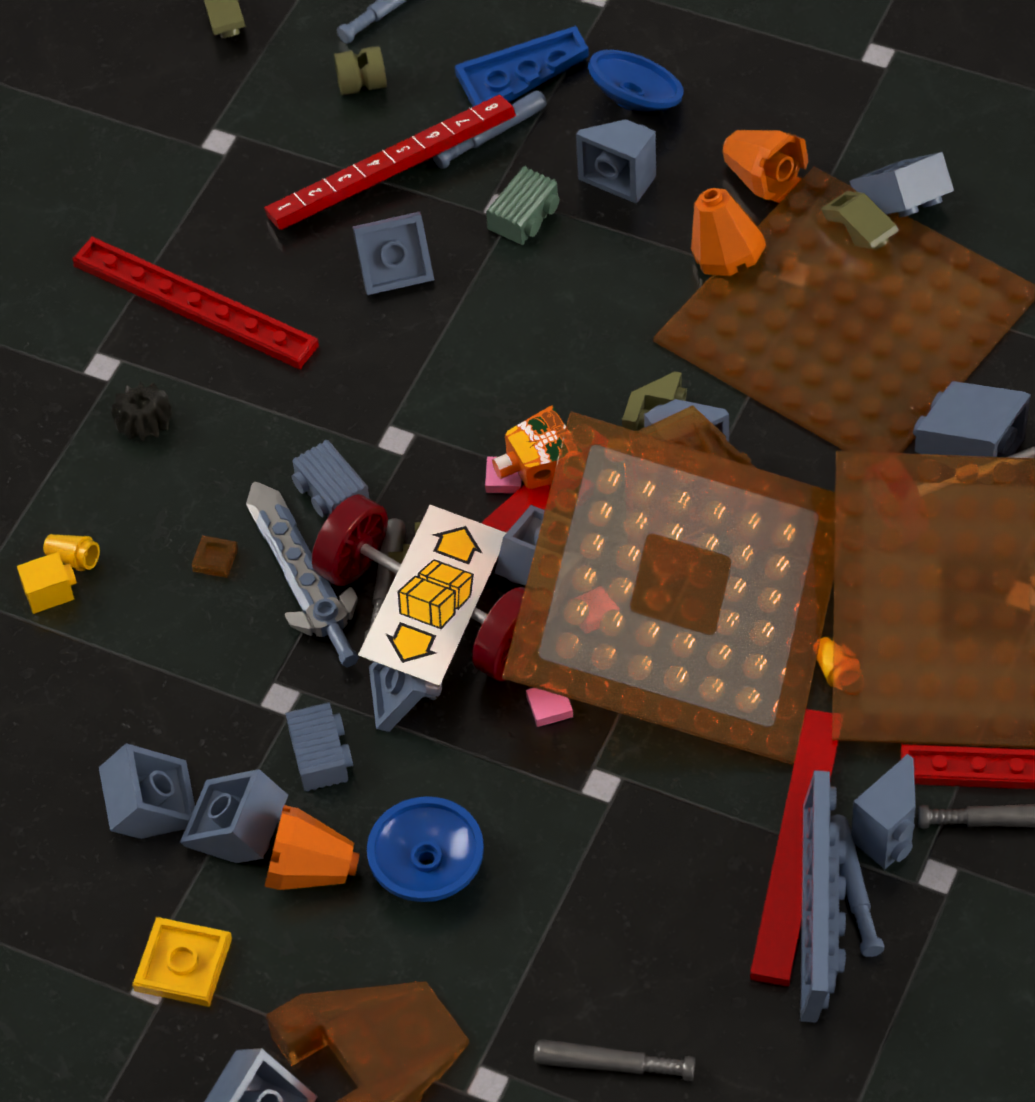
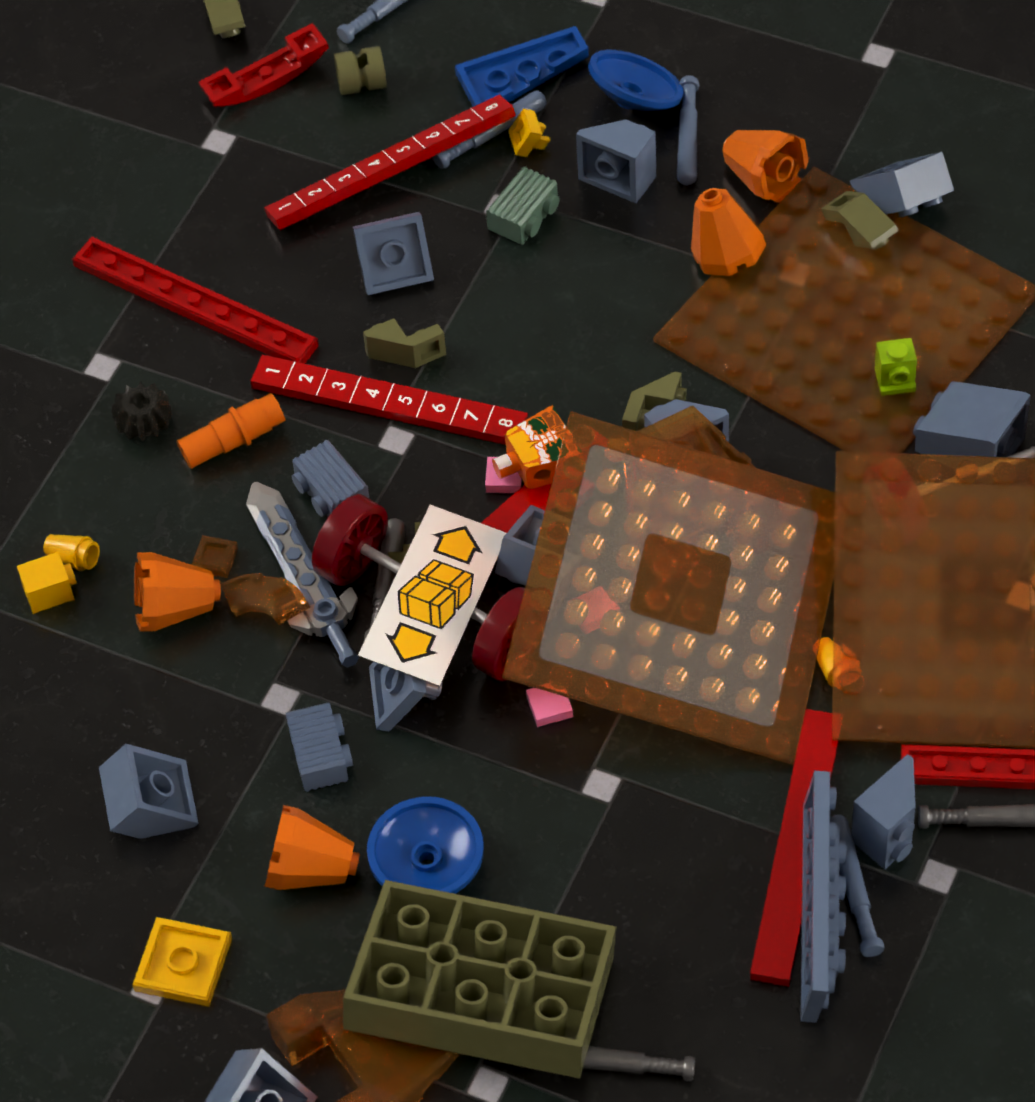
sand blue slope [180,769,288,863] -> none
none -> orange cone [134,552,221,632]
none -> orange piece [176,393,285,469]
none -> red slope [199,23,329,107]
none -> clear orange tile [220,573,311,625]
none -> red tile [250,355,528,445]
none -> olive brick [343,880,616,1079]
none -> olive slope [363,318,446,368]
none -> yellow tile [508,108,550,157]
none -> sand blue piece [677,75,699,185]
none -> lime brick [874,338,917,396]

